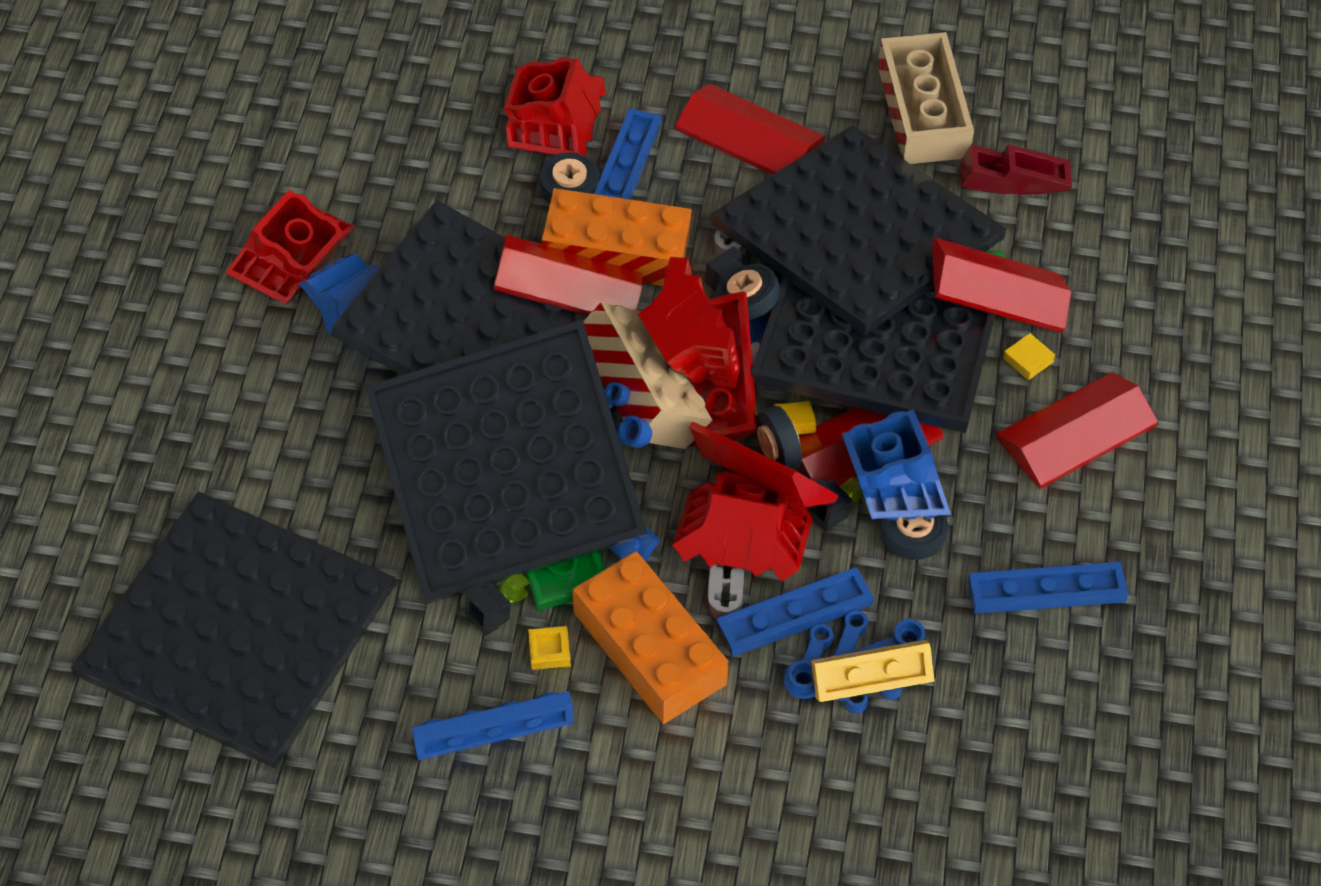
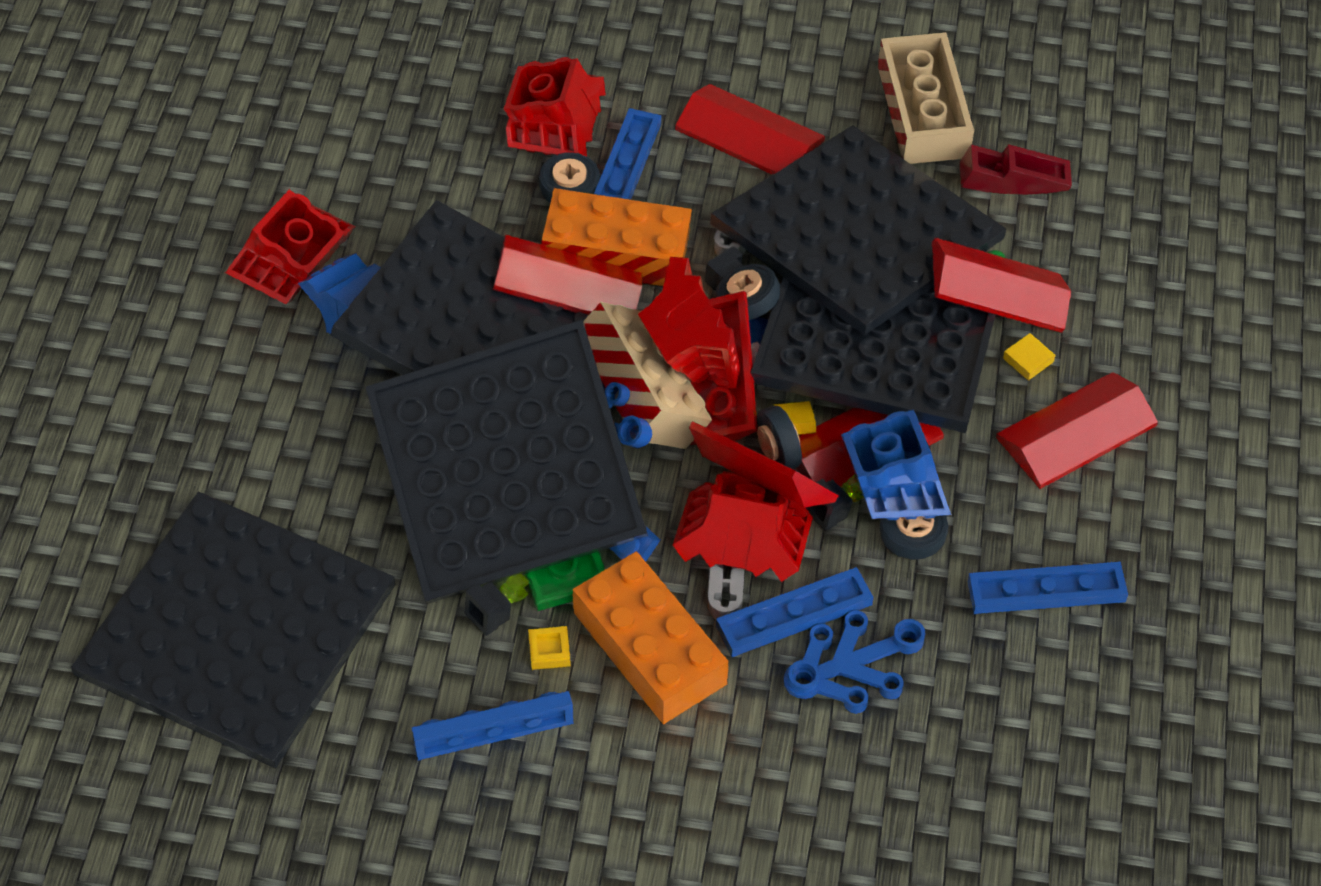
yellow plate [811,640,934,702] -> none

